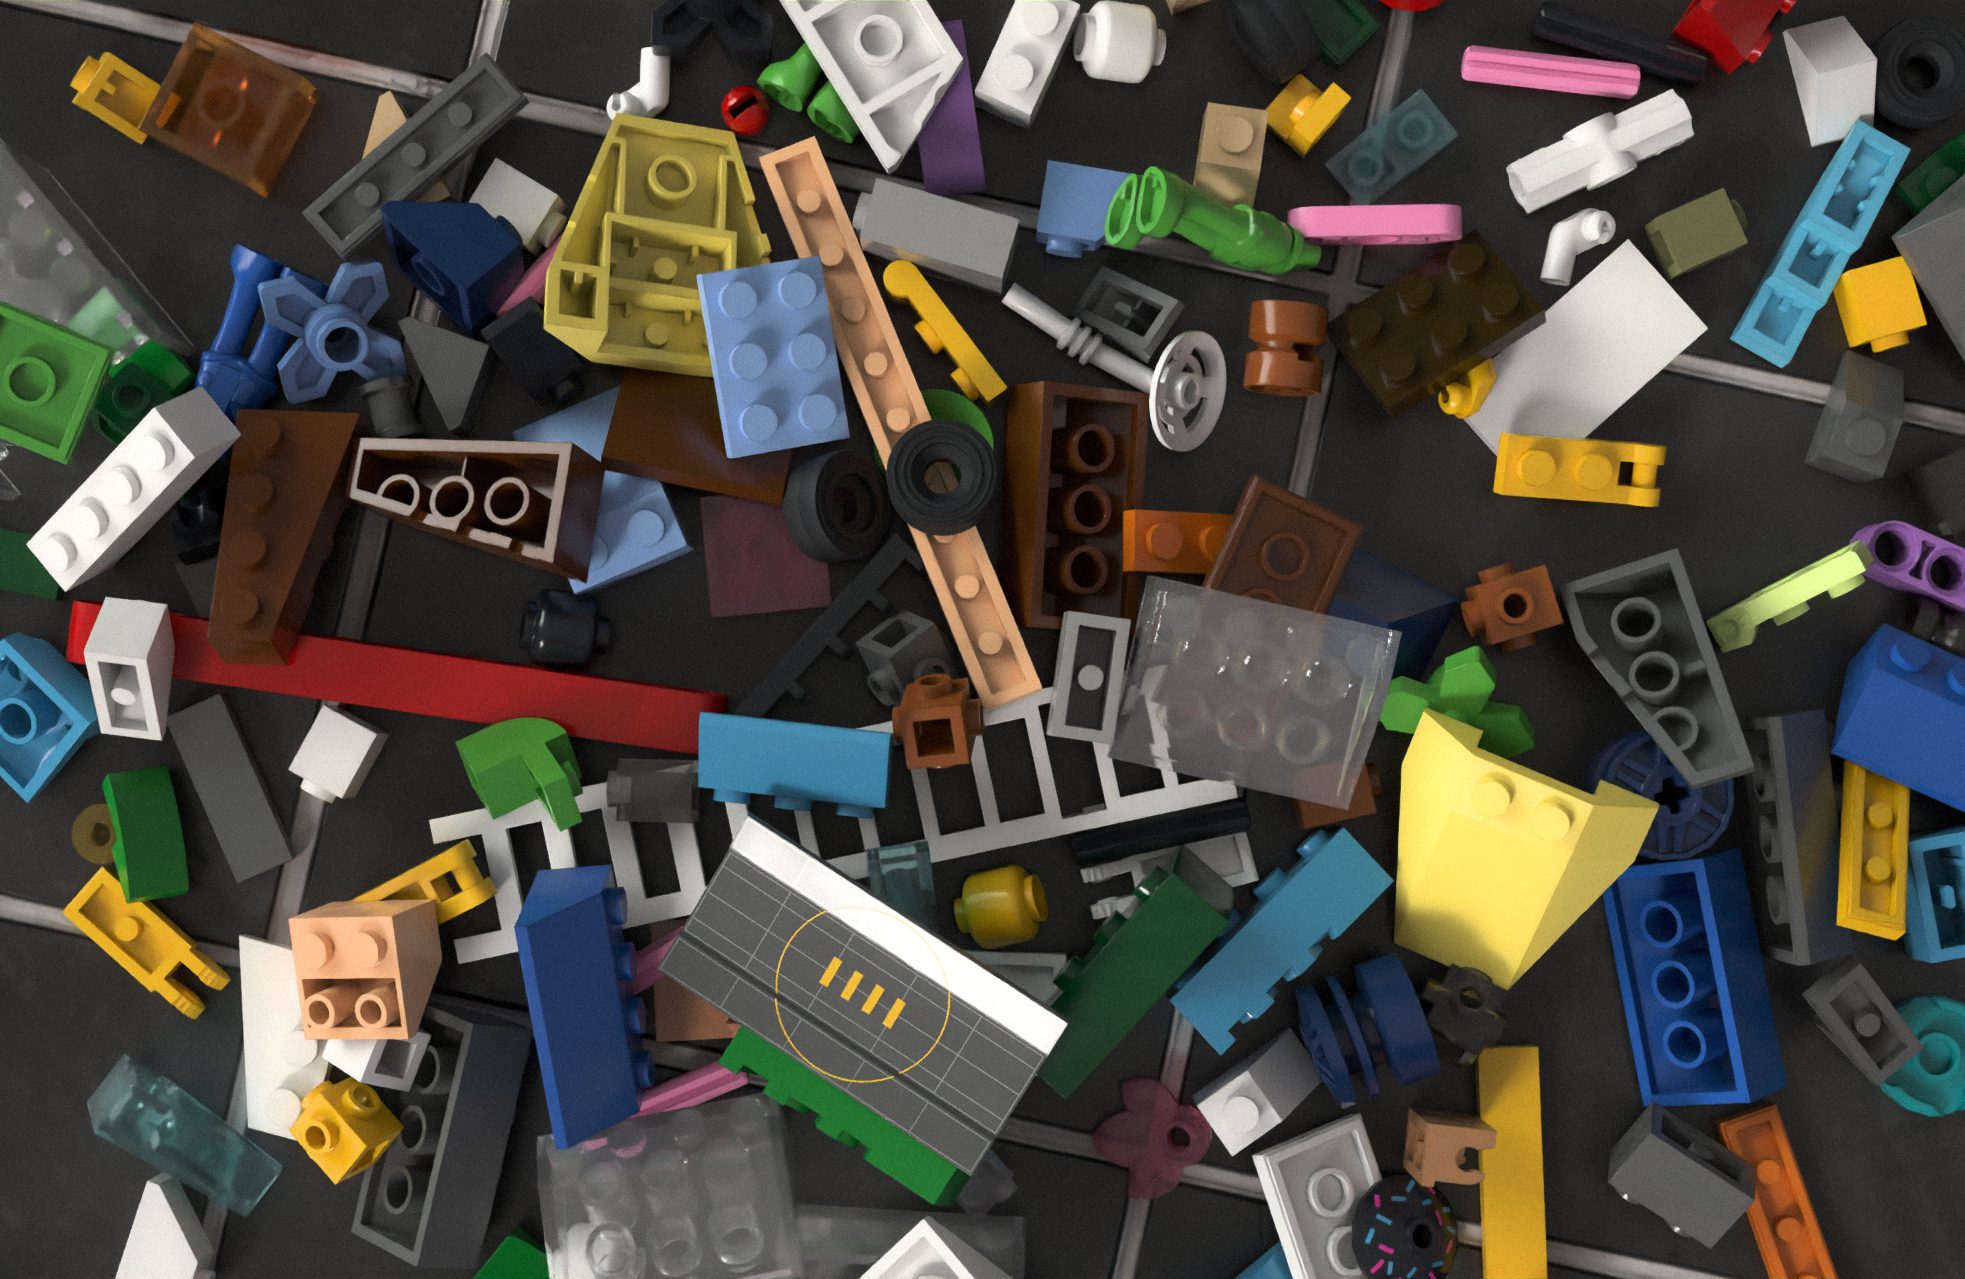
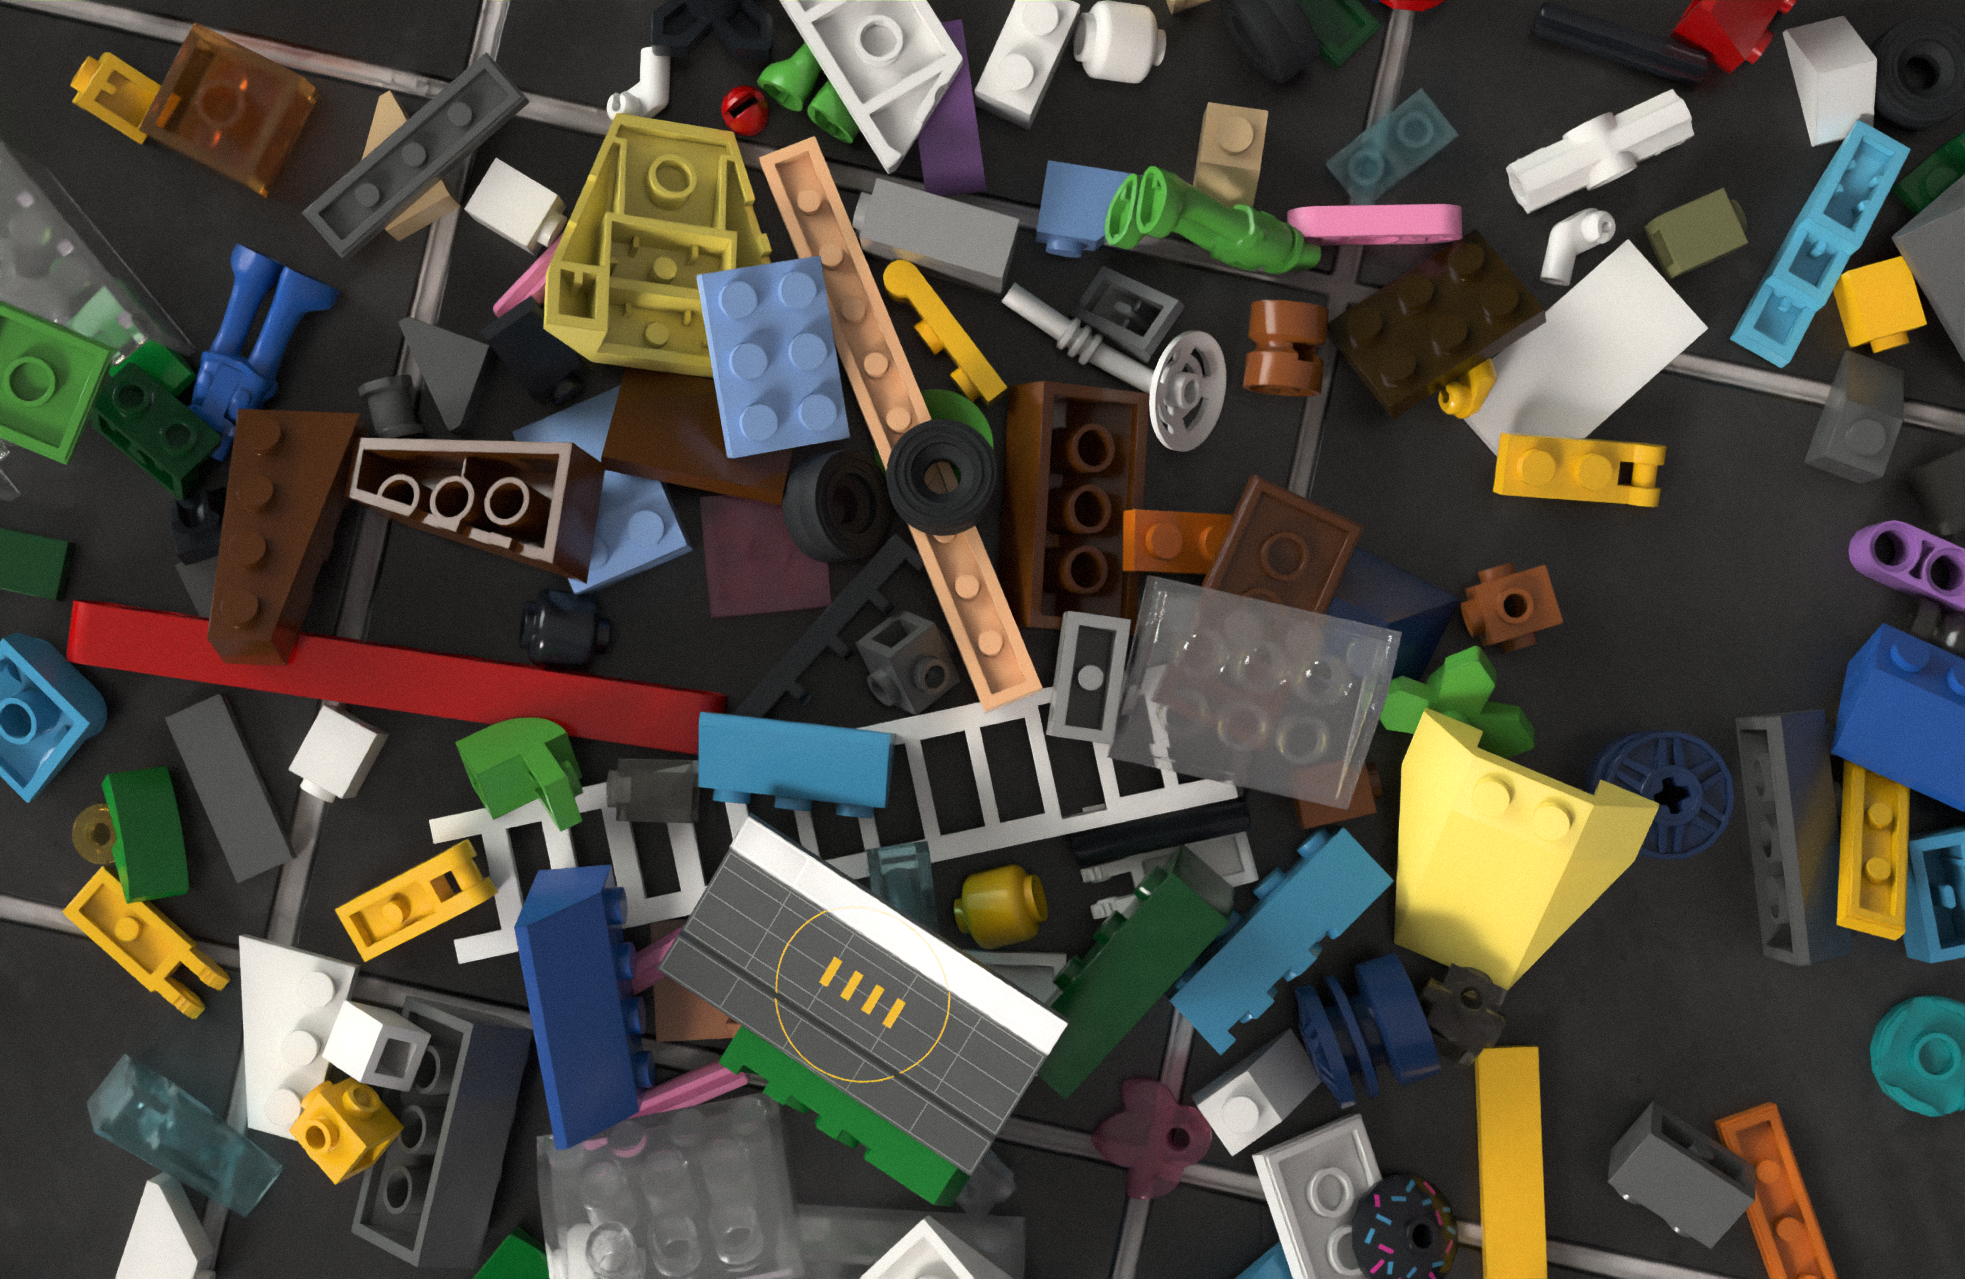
white brick [26,386,242,592] -> none
white slope [83,597,175,741] -> none
medium blue plant [258,257,407,404] -> none
light nougat slope [288,899,442,1040] -> none
dark blue slope [380,201,524,341] -> none
dark orange brick [892,674,985,769] -> none
yellow bracket [1266,74,1351,158] -> none
medium nougat hinge [1403,1107,1497,1187] -> none
bright pink axle [1461,45,1640,99] -> none
dark grey wedge [1559,548,1755,790] -> none
blue slope [1602,846,1787,1107] -> none
yellowish green hinge [1706,540,1874,653] -> none
dark grey slope [1802,954,1924,1087] -> none

